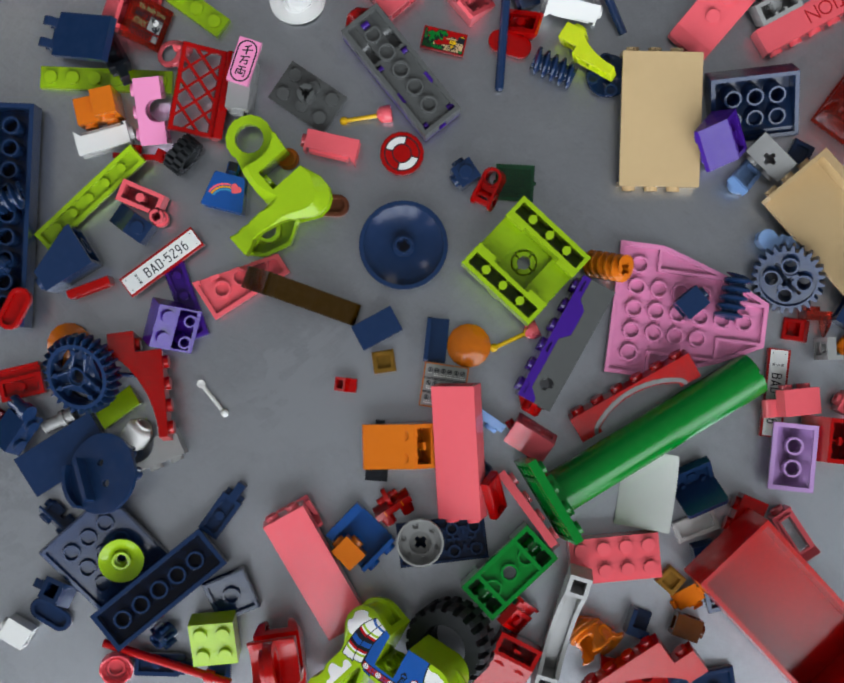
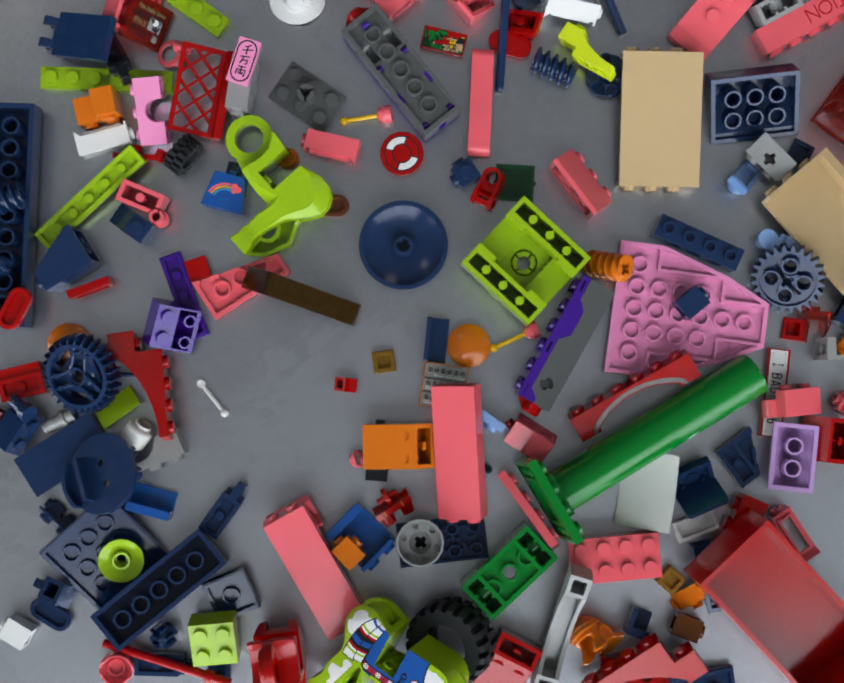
white tile [119,227,205,298] -> none
dark blue panel [351,306,403,351] -> none
red tile [480,470,507,520] -> none
red plate [496,596,539,634] -> none
dark purple slope [694,108,747,172] -> none
dark blue piece [713,272,753,321] -> none
none -> blue panel [124,482,178,521]
none -> red tile [184,255,213,283]
none -> coral hinge [349,450,363,468]
none -> coral beam [467,49,494,157]
none -> coral slope [549,149,612,220]
none -> dark blue brick [649,214,745,273]
none -> dark blue wing [714,426,760,488]

